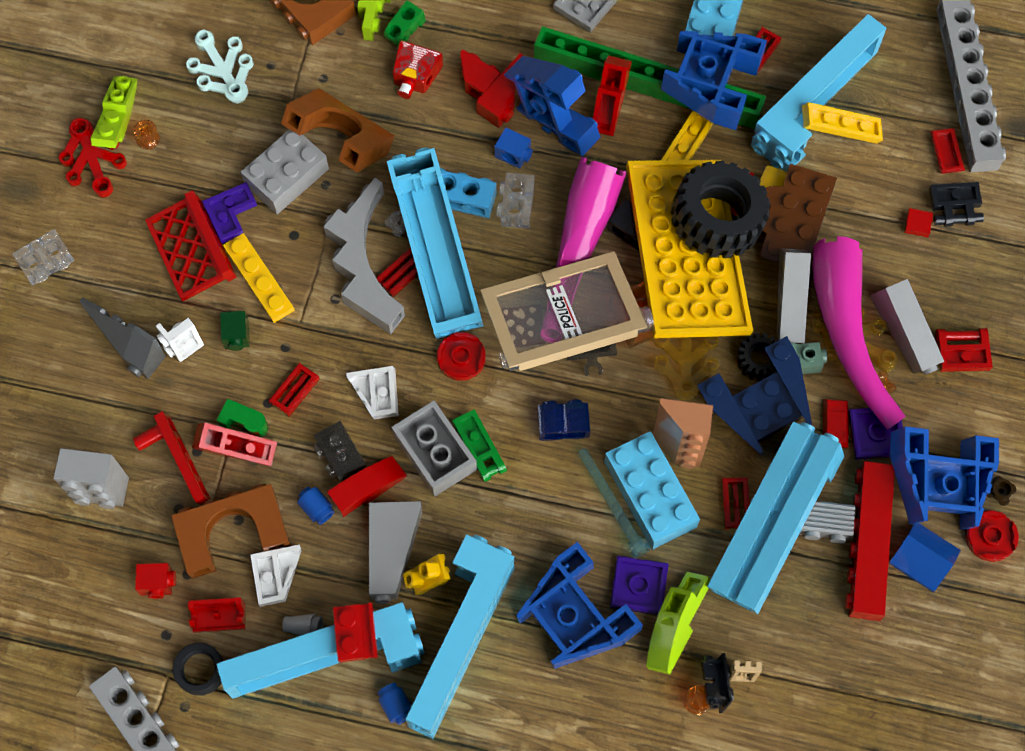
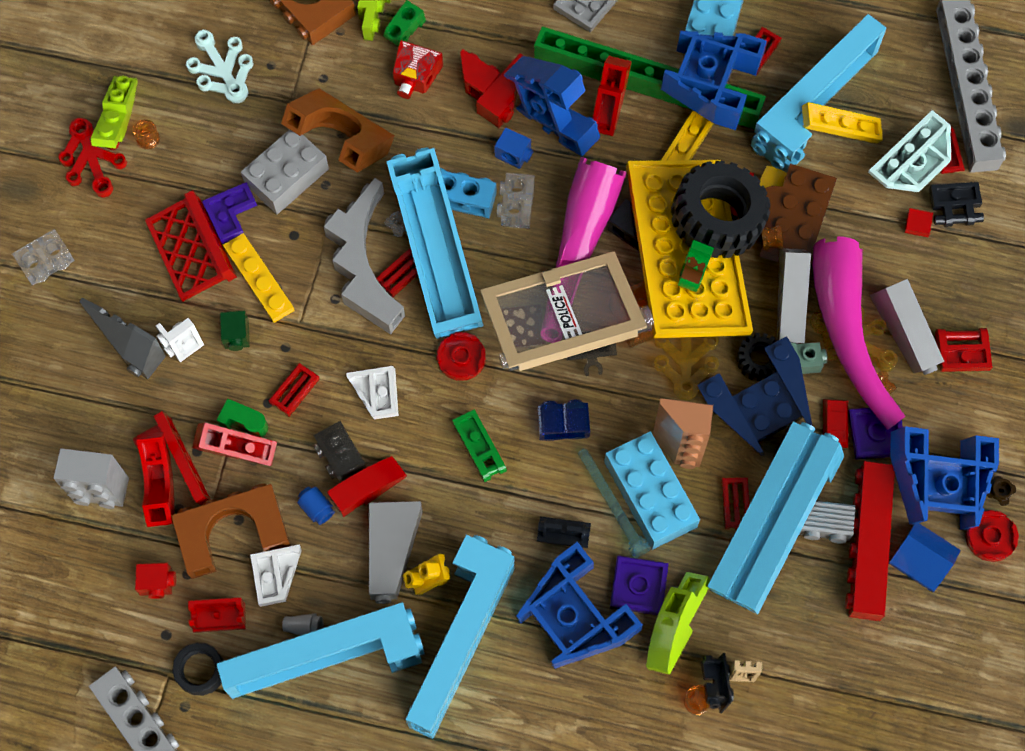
red plate [333,603,378,663] -> none
blue brick [377,683,412,725] -> none
light grey brick [391,401,477,497] -> none
none -> red arch [136,432,175,527]
none -> black hinge [537,516,591,548]
none -> green leg [677,240,714,292]
none -> clear orange wheel [762,224,783,250]
none -> light aqua wedge [868,110,951,192]

